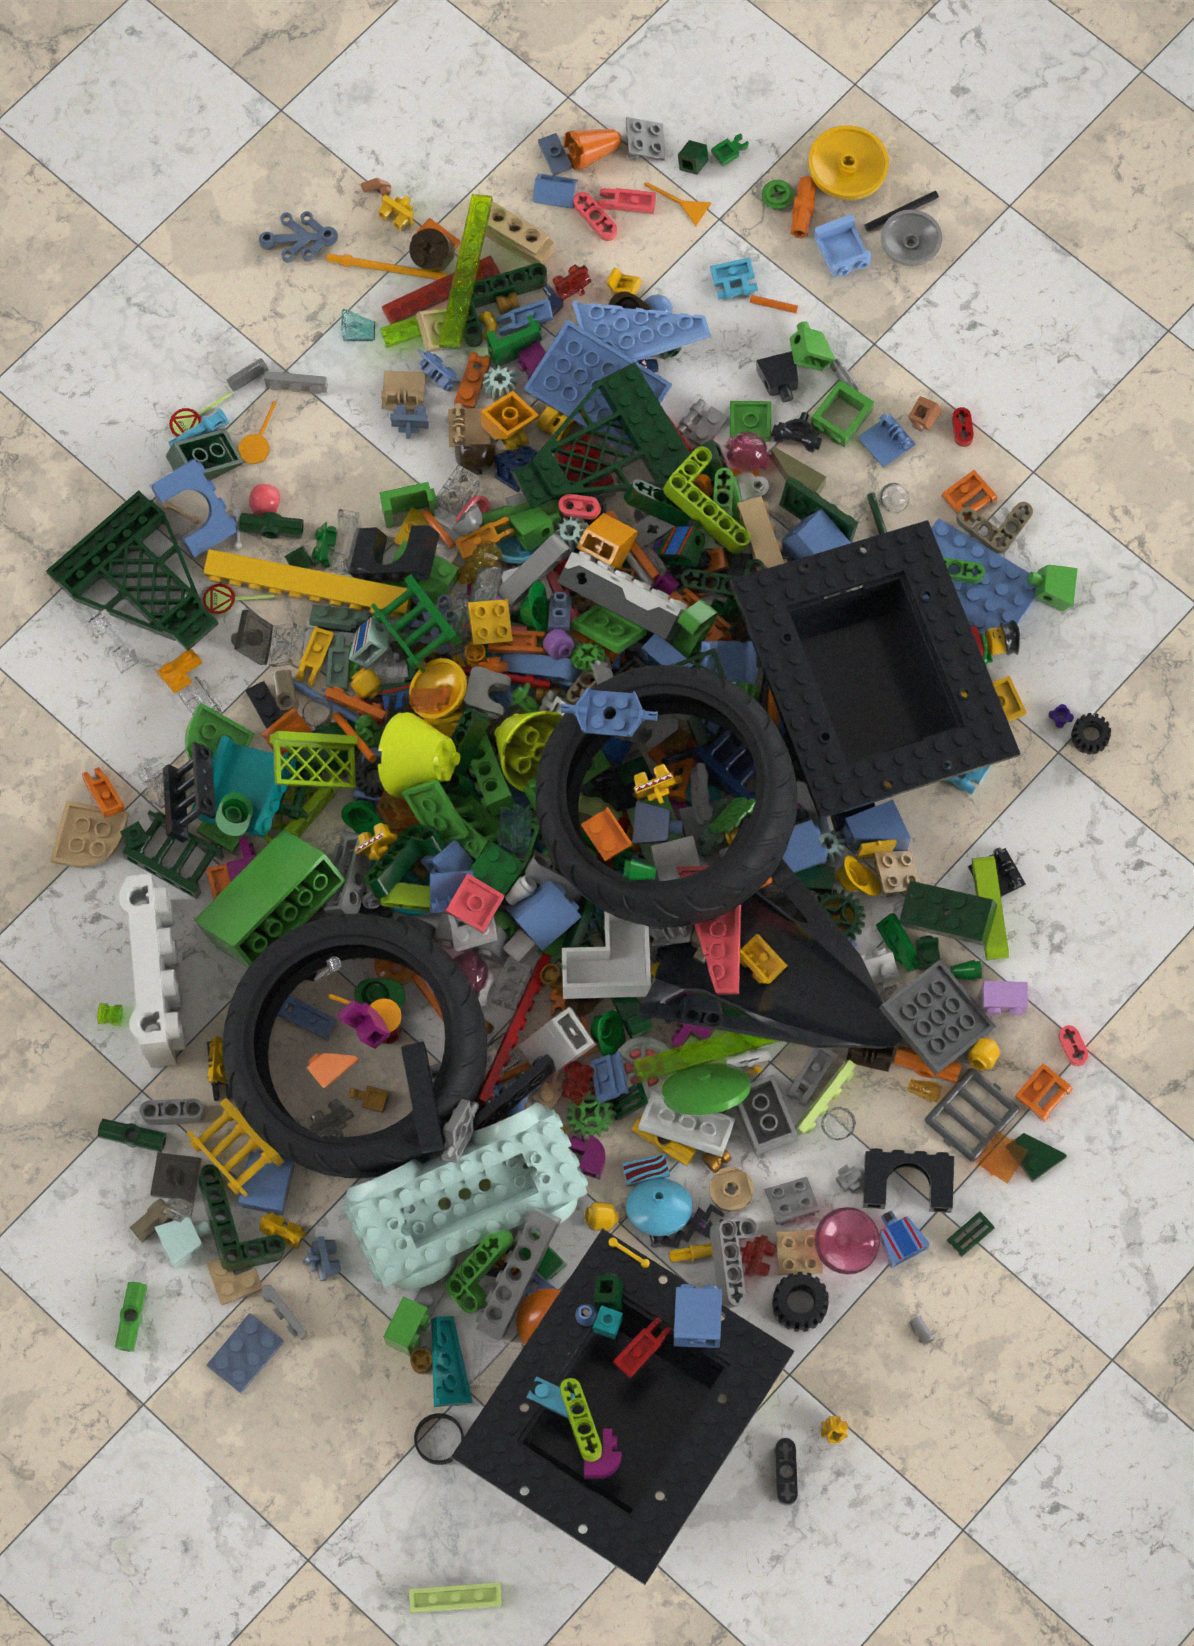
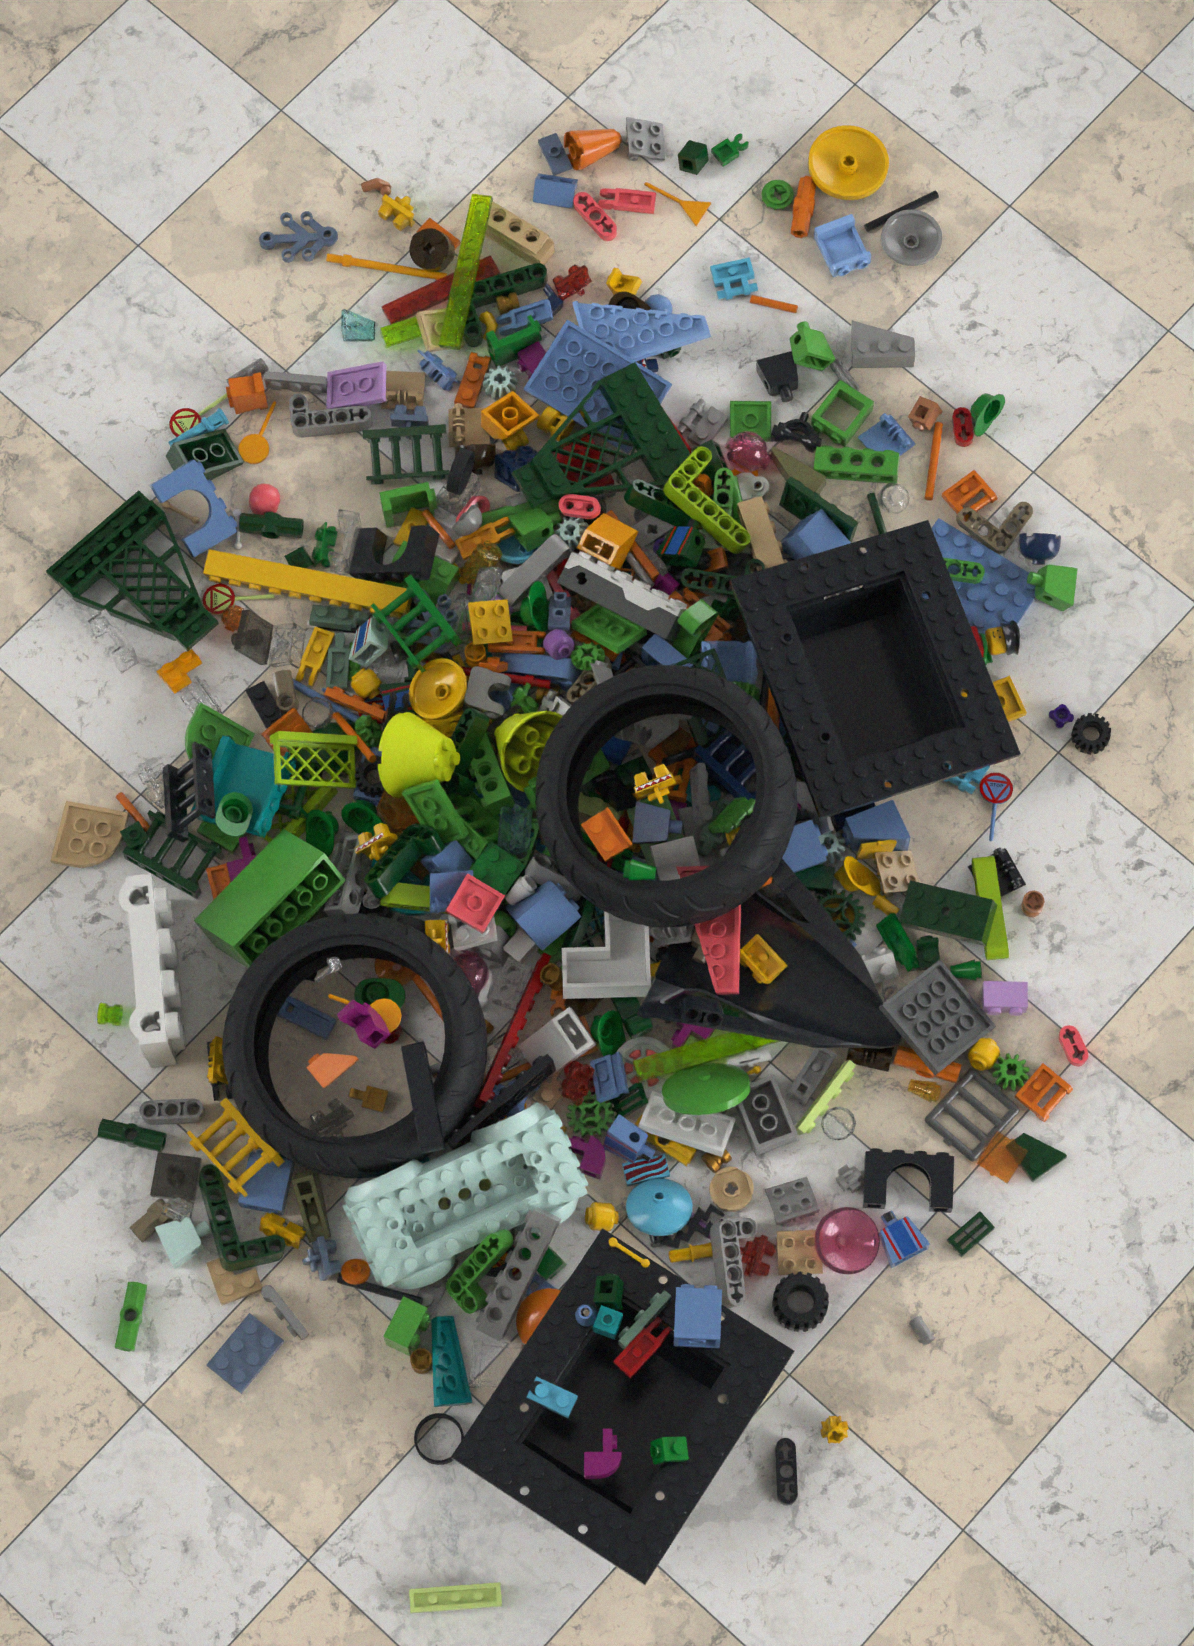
orange hinge [82,767,125,818] -> none
clear orange piece [409,686,451,712] -> none
light grey plate [441,1099,479,1163] -> none
medium blue plate [560,687,658,737] -> none
lime beam [560,1378,602,1462] -> none
none -> orange piece [116,792,150,833]
none -> clear orange gear [221,605,247,632]
none -> orange hips [226,372,268,415]
none -> light grey beam [289,393,372,438]
none -> olive slope [291,1170,331,1243]
none -> green piece [306,810,339,857]
none -> lavender plate [326,361,387,409]
none -> black bar [337,1274,423,1305]
none -> orange piece [341,1259,371,1285]
none -> dark green fence [362,424,450,485]
none -> yellow hips [425,919,450,954]
none -> black tyre [446,448,475,495]
none -> medium blue torso [603,1114,656,1163]
none -> sand green plate [618,1290,672,1349]
none -> green bracket [650,1437,689,1465]
none -> bright green brick [814,445,900,484]
none -> light grey wedge [851,320,915,368]
none -> yellow pin [872,894,900,916]
none -> orange bar [925,422,943,500]
none -> green piece [970,393,1005,437]
none -> piece [979,773,1013,841]
none -> bright green gear [992,1053,1030,1091]
none -> dark blue cylinder [1019,533,1061,565]
none -> nougat wheel [1021,890,1045,917]

